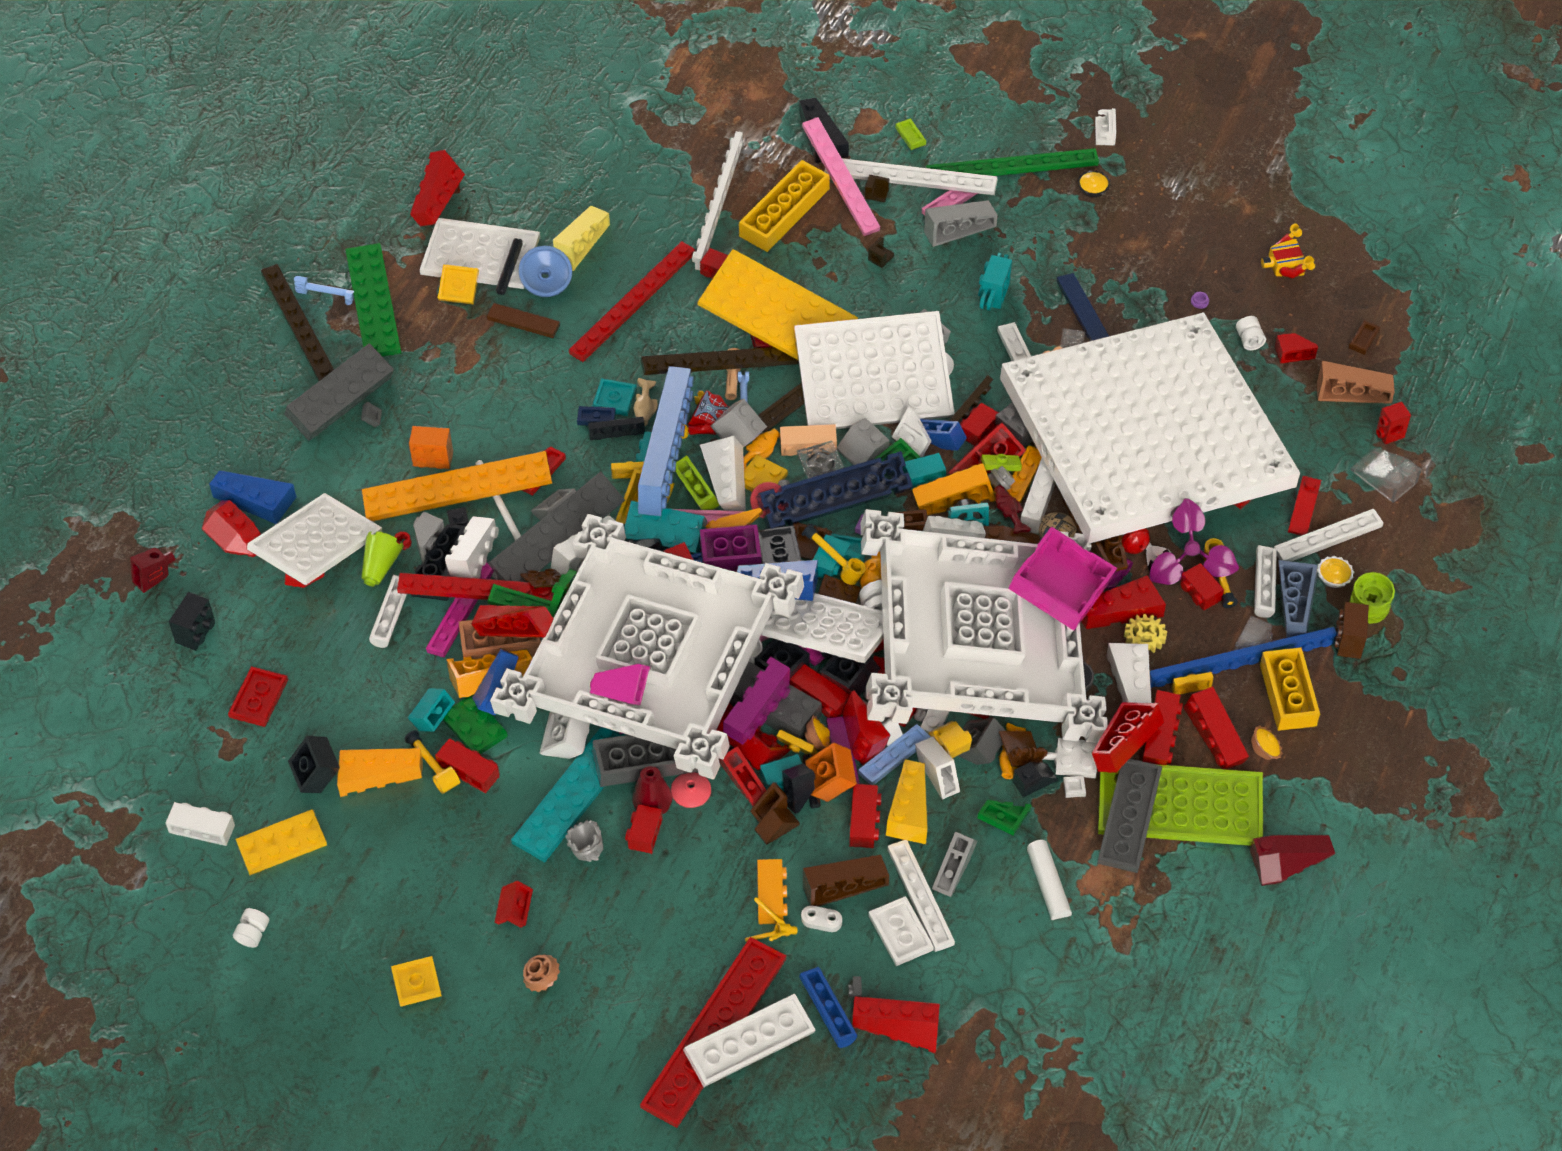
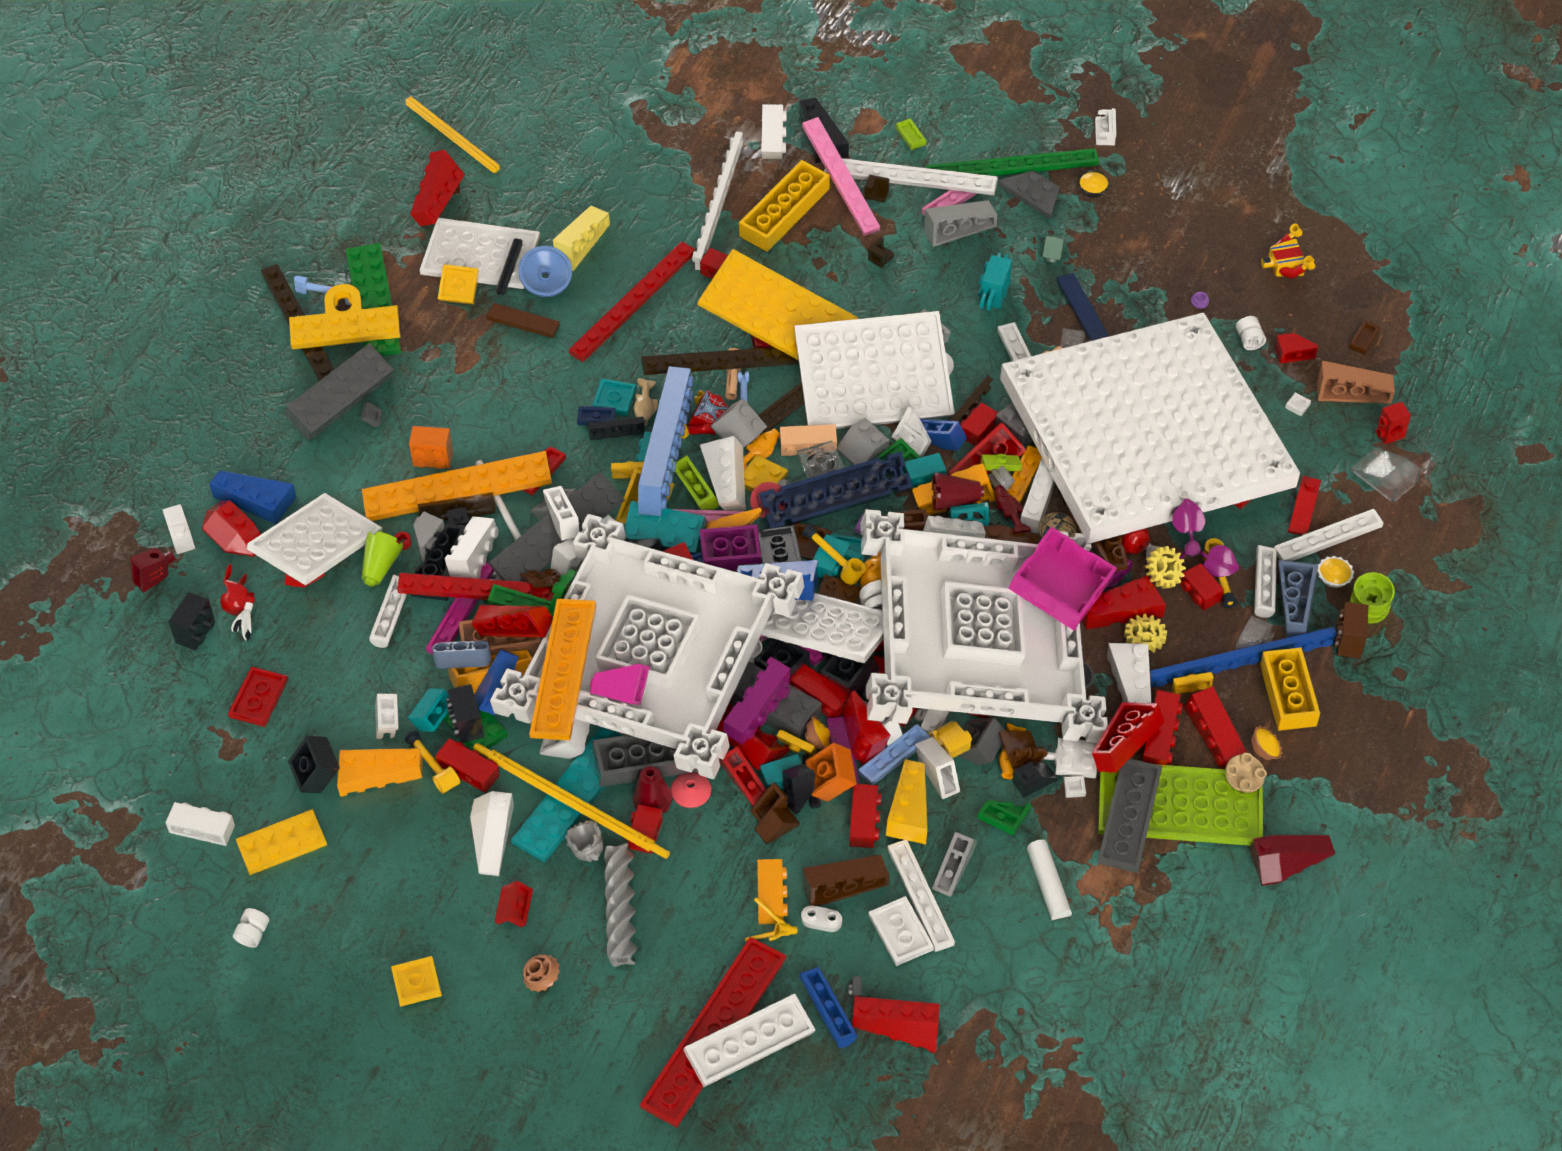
none -> white slope [162,504,195,554]
none -> red hair [220,564,255,641]
none -> yellow plate [289,284,400,350]
none -> white hinge [375,694,398,739]
none -> yellow axle [405,96,500,173]
none -> dark brown plate [418,493,496,521]
none -> sand blue beam [432,641,492,669]
none -> black brick [446,684,484,743]
none -> white wedge [470,791,514,876]
none -> yellow axle [473,743,670,859]
none -> light orange plate [529,599,597,740]
none -> white slope [543,486,579,541]
none -> light grey piece [604,843,637,967]
none -> white wedge [762,105,787,159]
none -> dark red cone [932,473,984,511]
none -> dark grey wing [998,170,1060,219]
none -> sand green slope [1043,235,1066,262]
none -> light yellow gear [1145,546,1186,589]
none -> tan dish [1225,753,1267,793]
none -> white tile [1285,392,1311,416]

